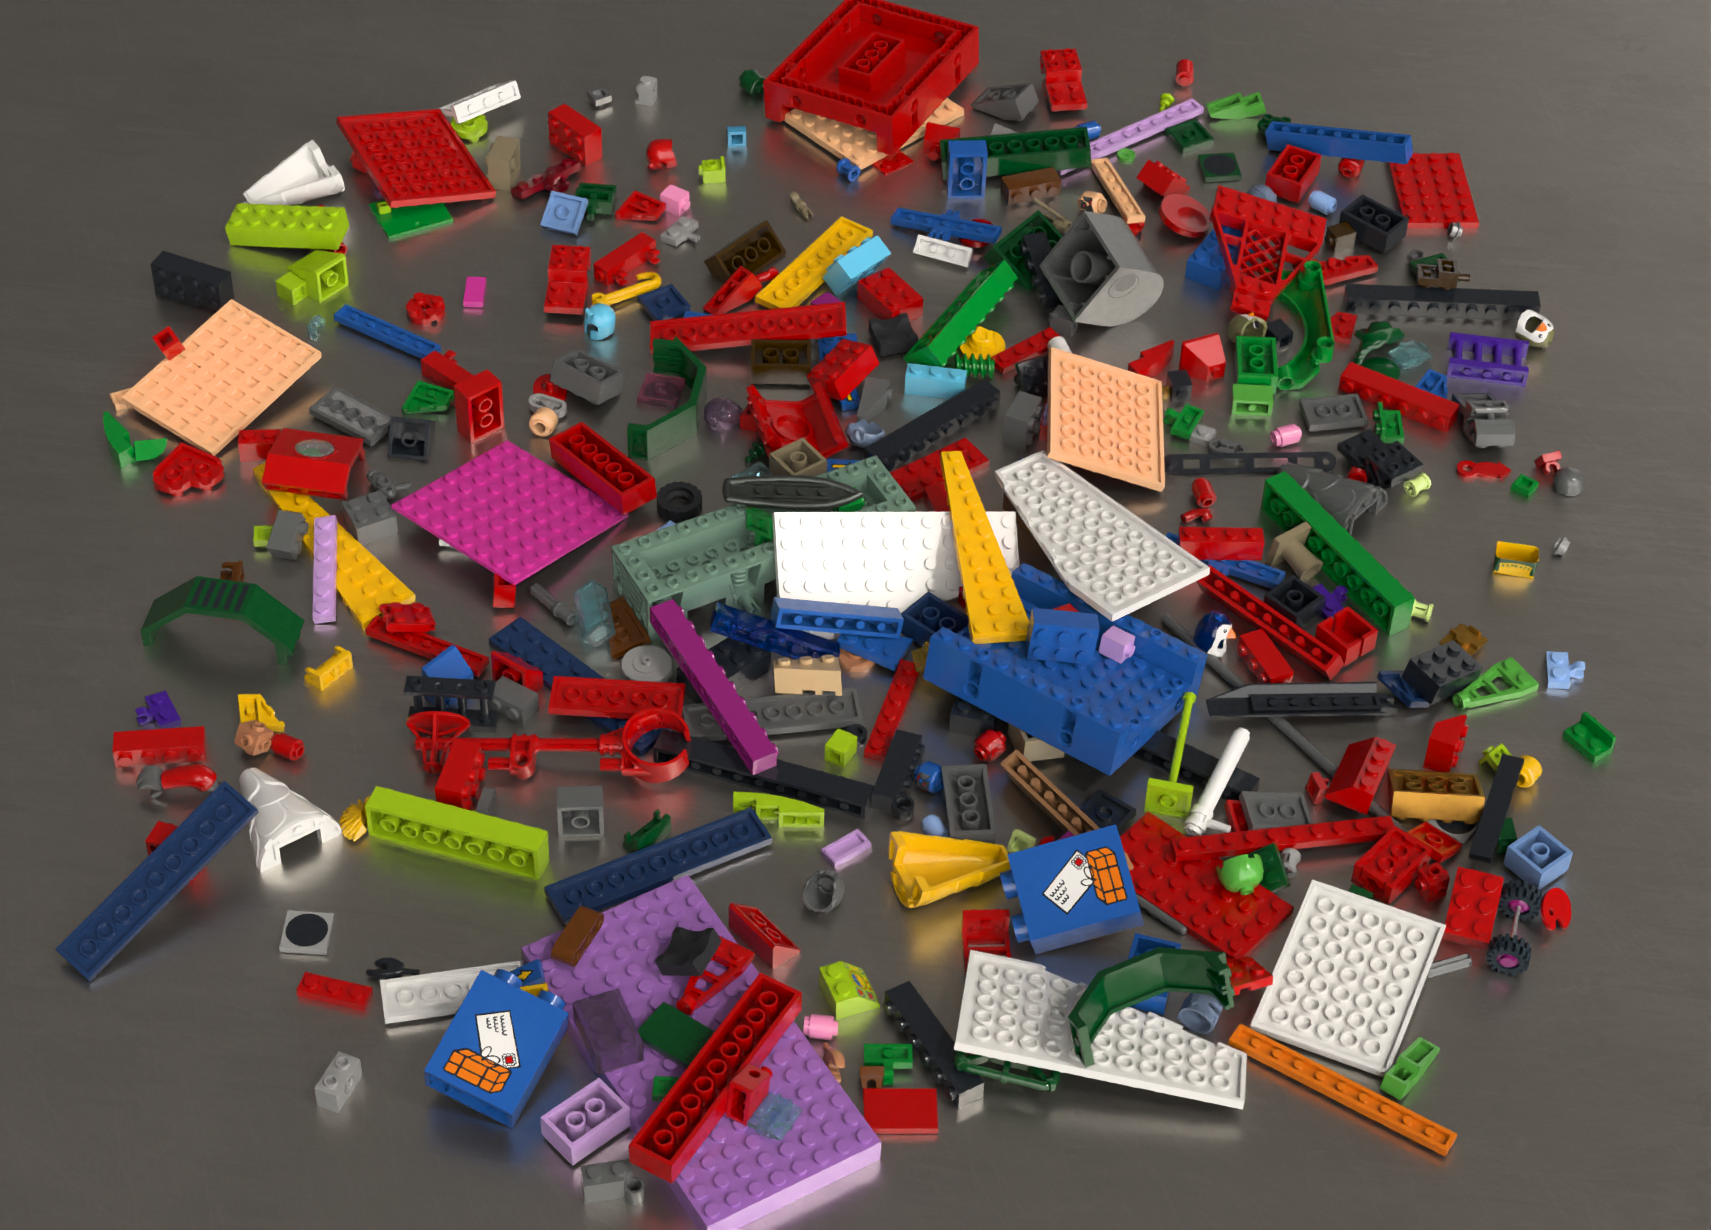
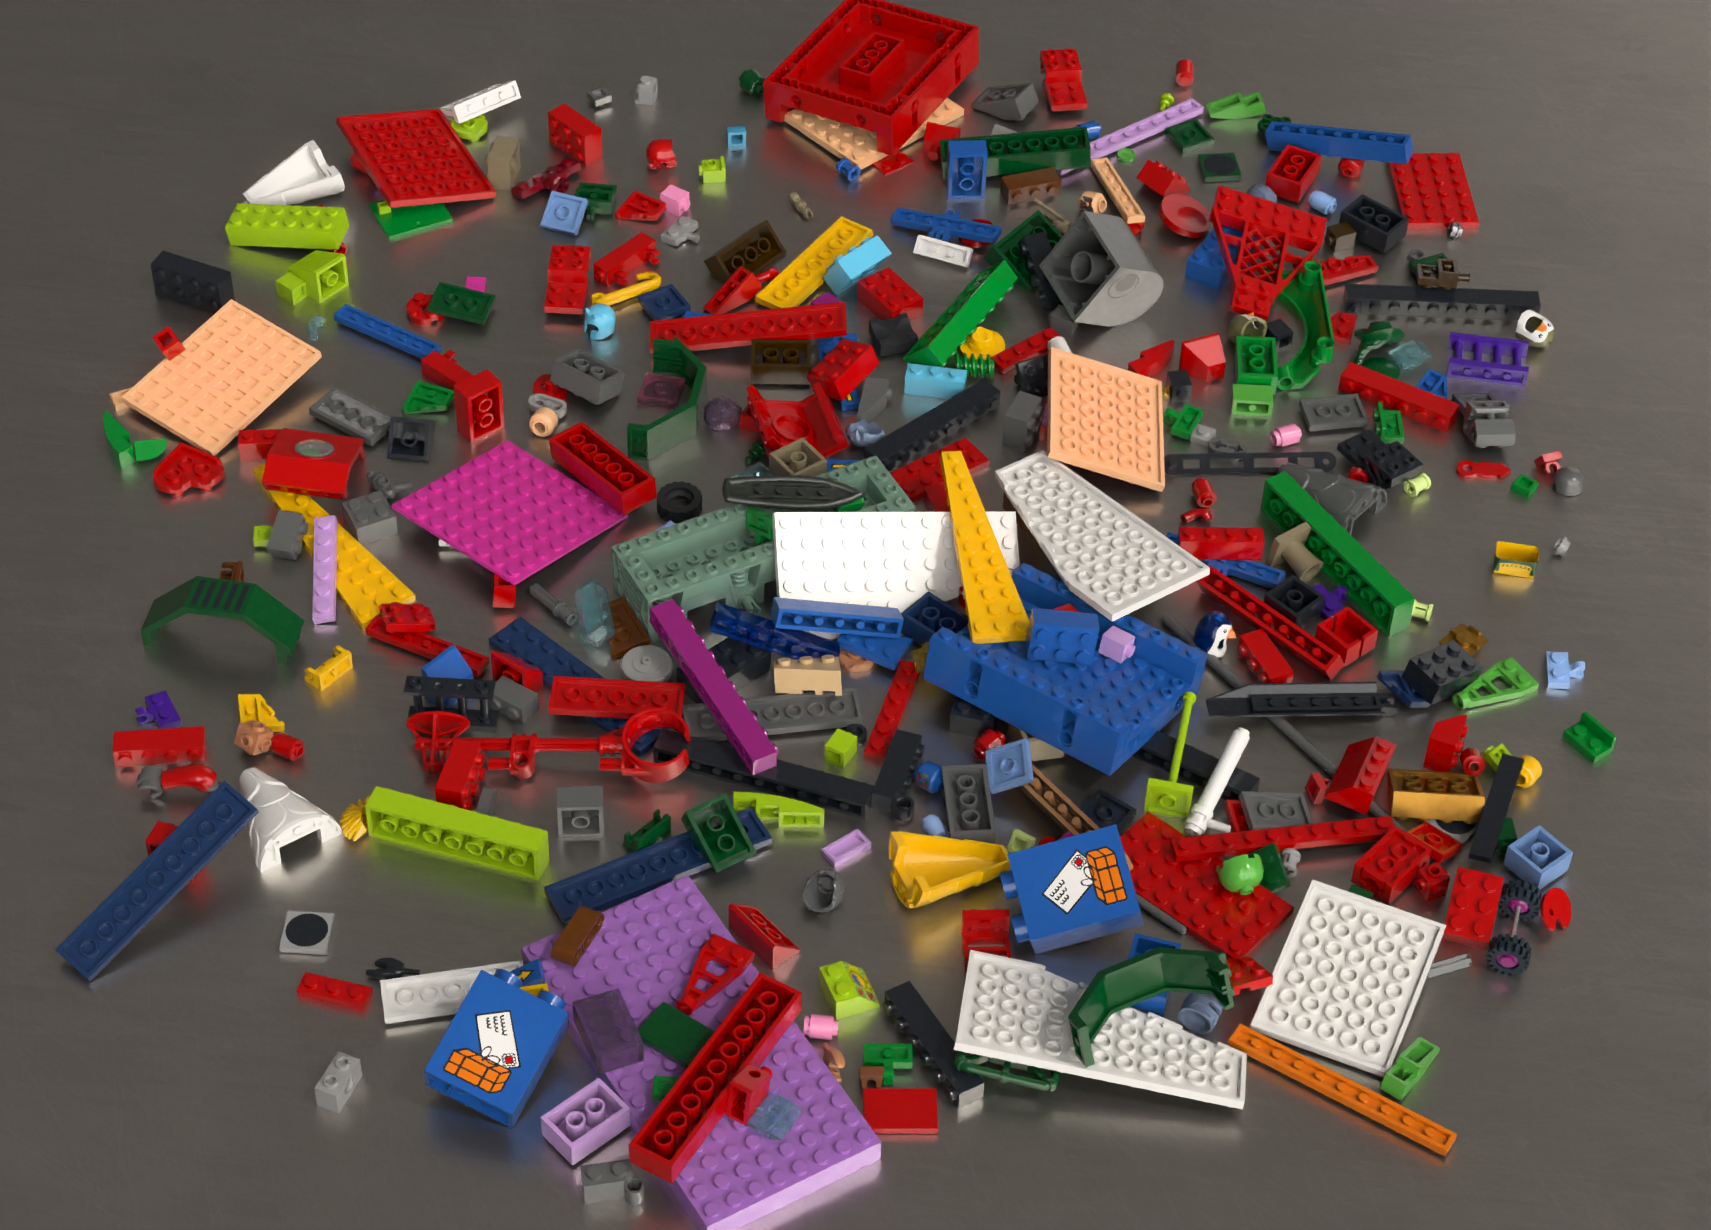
black brick [655,927,722,976] -> none
none -> dark green tile [428,282,496,325]
none -> dark green slope [681,793,757,873]
none -> medium blue plate [985,738,1034,794]
none -> red brick [1460,748,1485,776]

